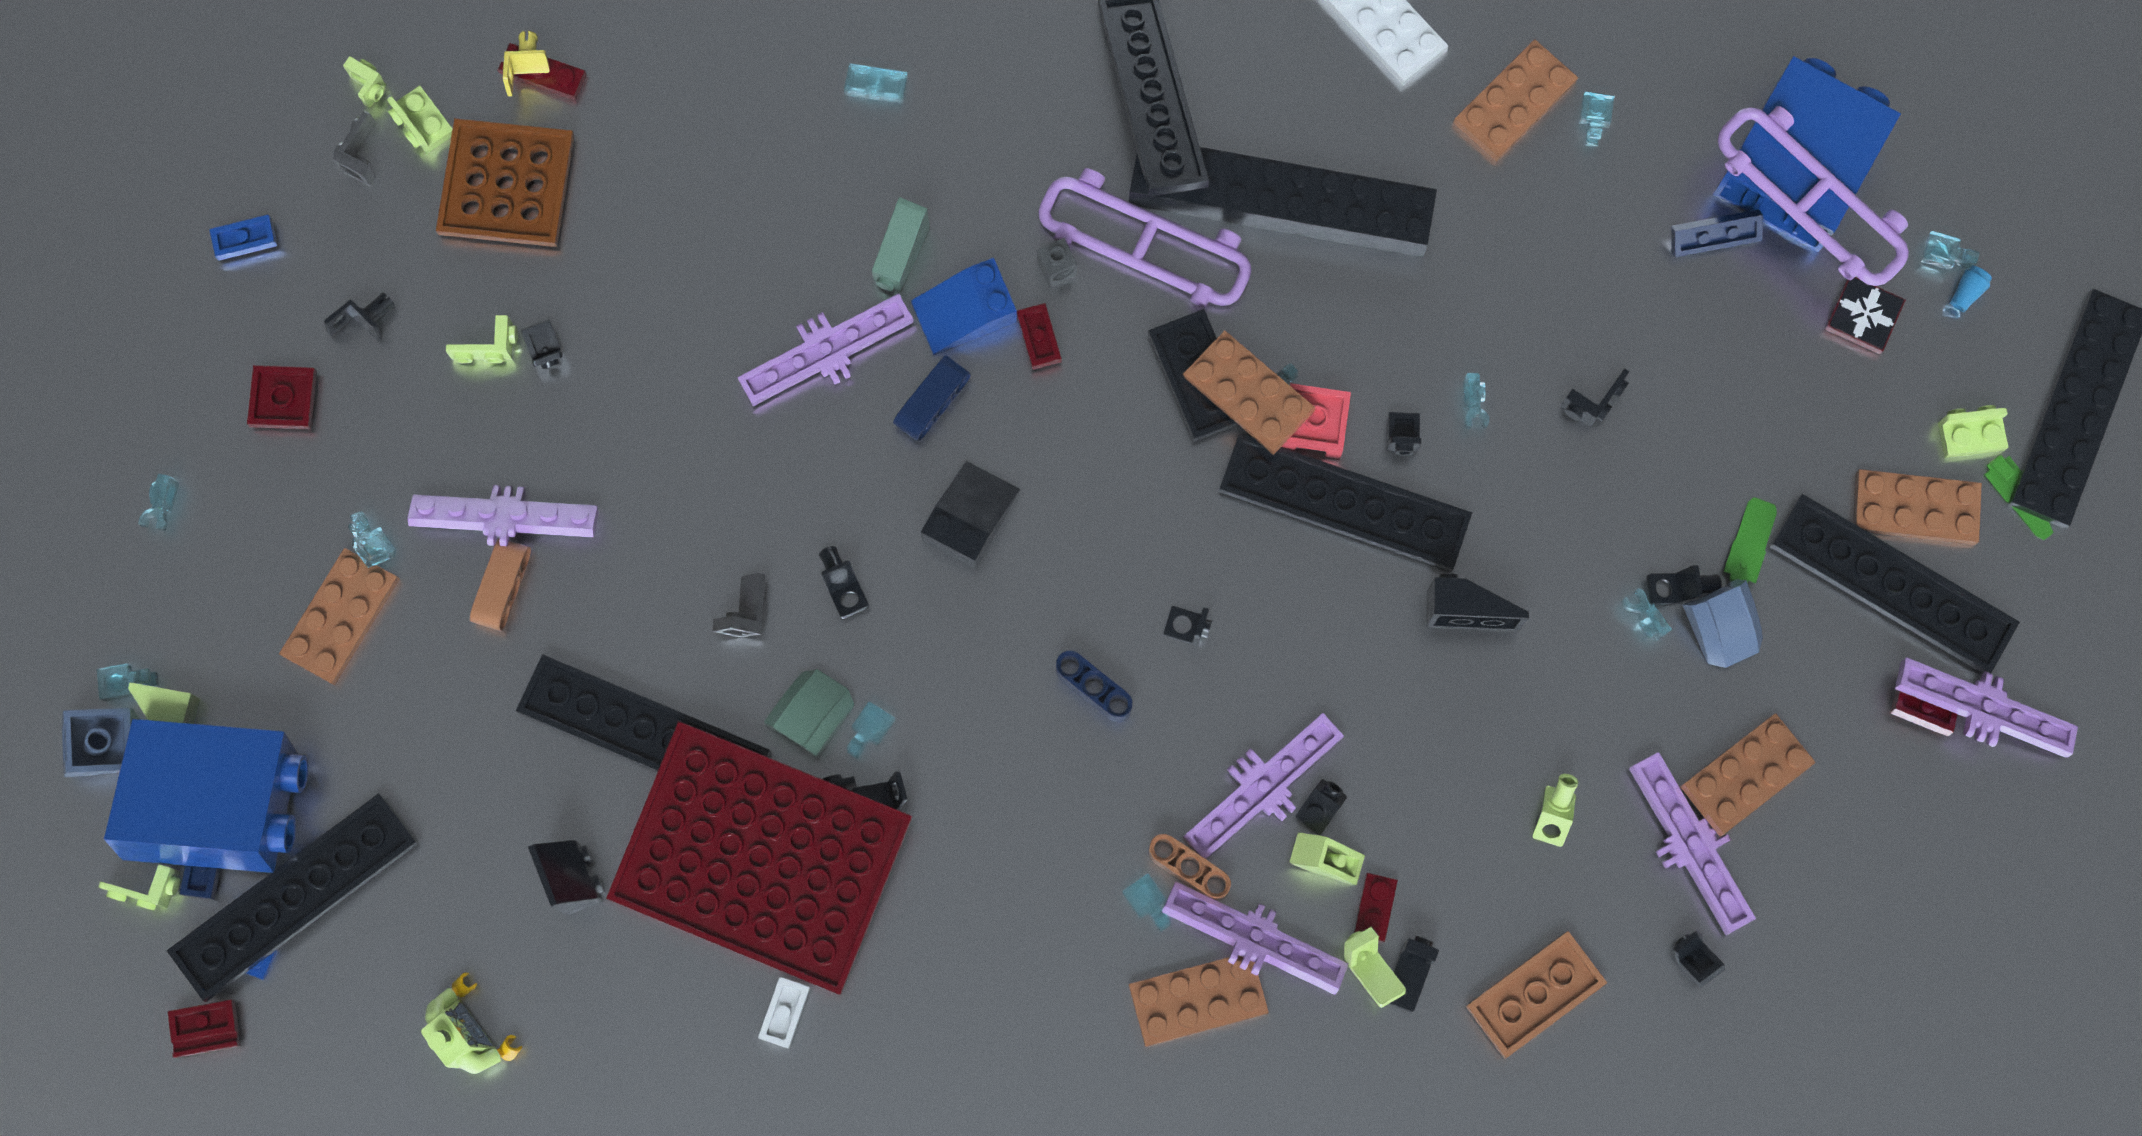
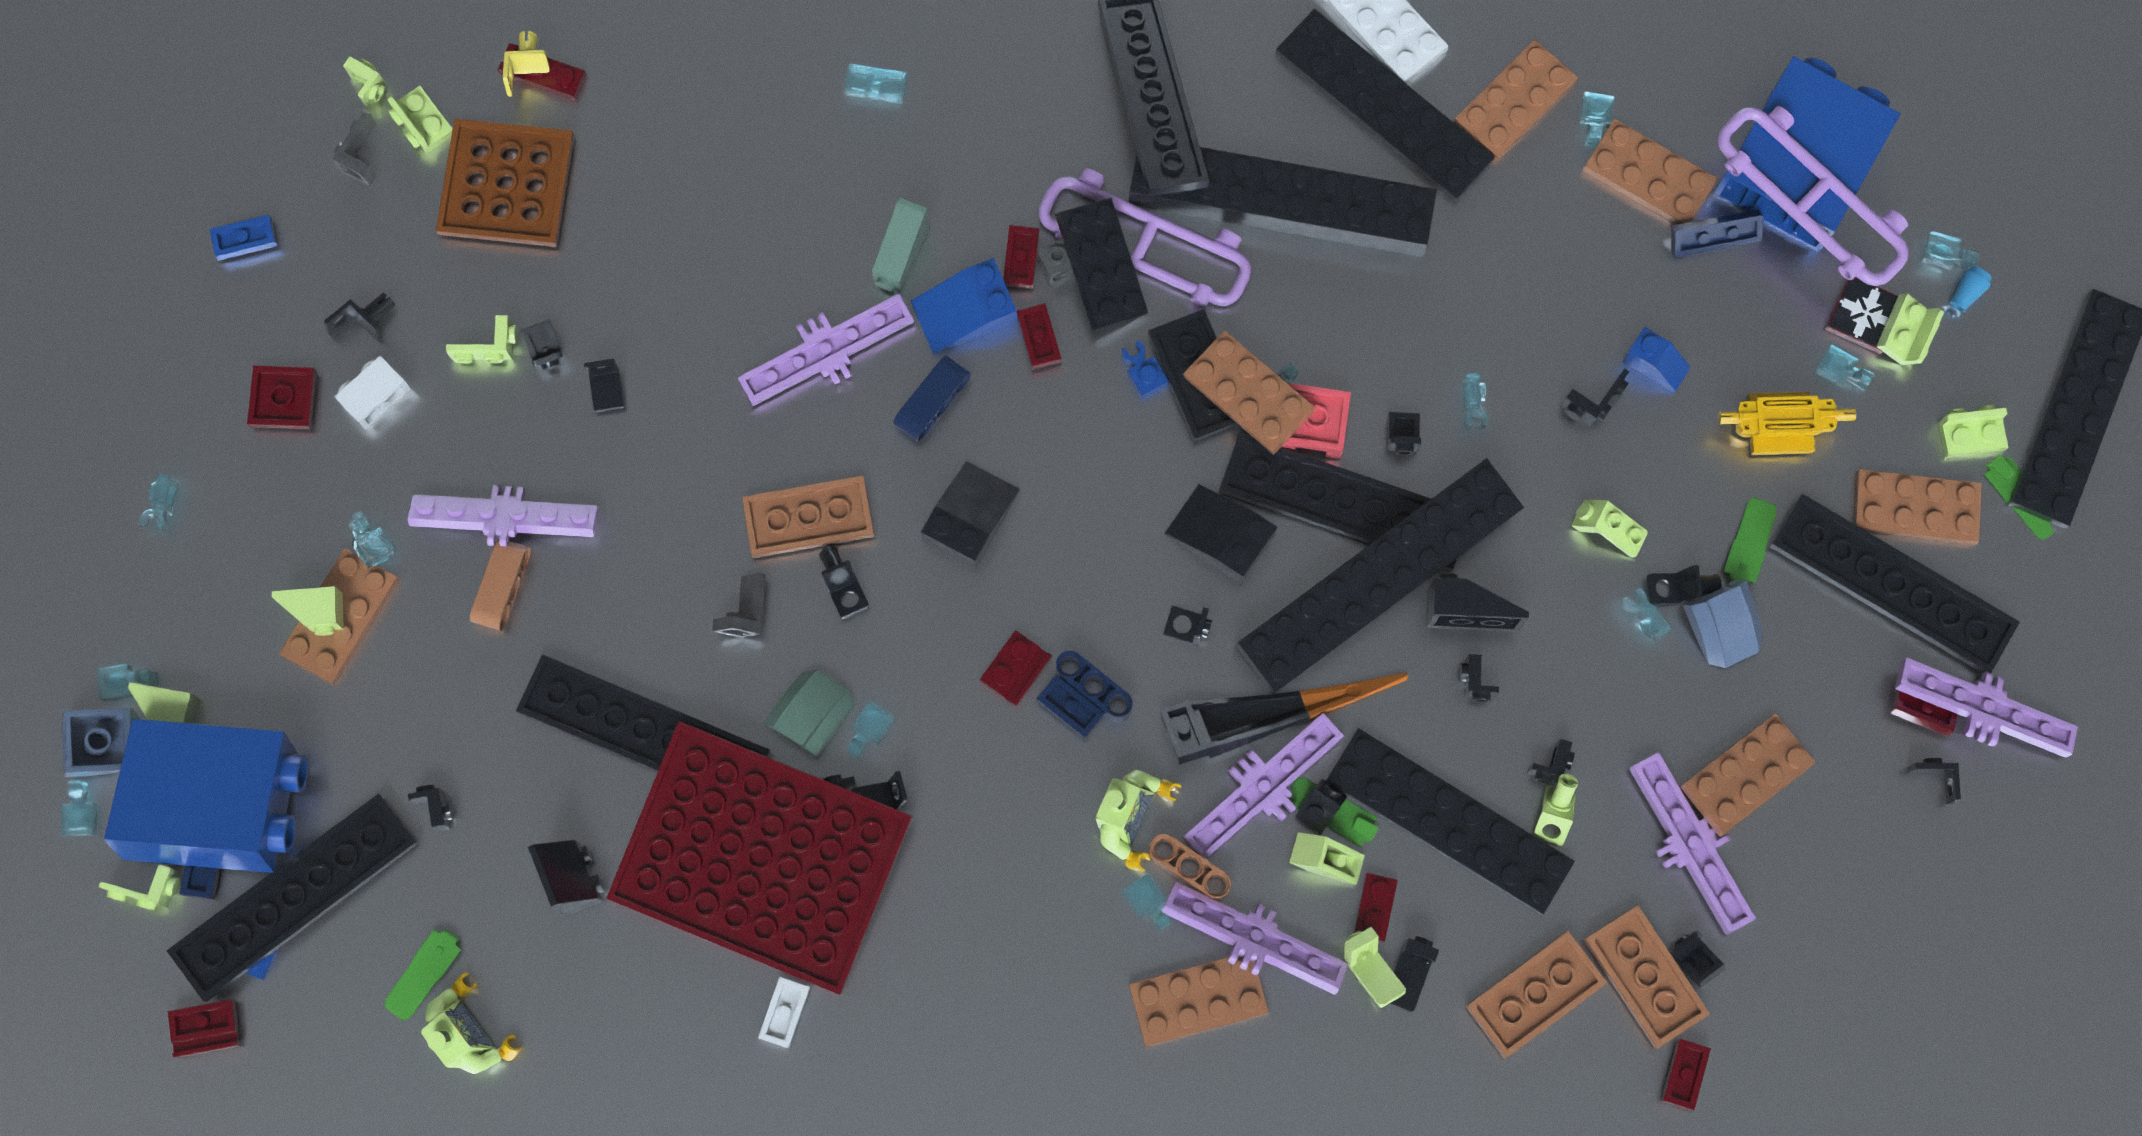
none -> clear light blue plate [61,780,97,836]
none -> yellowish green slope [272,586,344,636]
none -> white brick [334,356,411,430]
none -> bright green piece [385,929,461,1021]
none -> black bracket [408,785,454,831]
none -> black bracket [584,358,625,412]
none -> nougat plate [742,476,874,559]
none -> dark red plate [979,630,1052,707]
none -> dark red plate [1003,225,1039,289]
none -> dark blue plate [1036,675,1105,739]
none -> black plate [1055,198,1148,331]
none -> yellowish green torso [1095,770,1181,871]
none -> blue plate [1122,341,1169,399]
none -> black plate [1160,673,1408,765]
none -> black slope [1165,484,1278,585]
none -> black brick [1235,458,1524,694]
none -> black plate [1275,8,1495,203]
none -> bright green piece [1289,777,1379,847]
none -> black plate [1326,728,1575,916]
none -> black bracket [1459,654,1499,702]
none -> black bracket [1528,739,1575,785]
none -> yellowish green bracket [1571,499,1648,557]
none -> nougat plate [1583,119,1718,225]
none -> nougat plate [1584,905,1710,1049]
none -> blue slope [1622,327,1691,393]
none -> dark red plate [1661,1039,1711,1111]
none -> yellow piece [1718,392,1856,455]
none -> clear light blue plate [1815,344,1875,391]
none -> yellowish green bracket [1876,293,1944,365]
none -> black bracket [1907,758,1961,805]

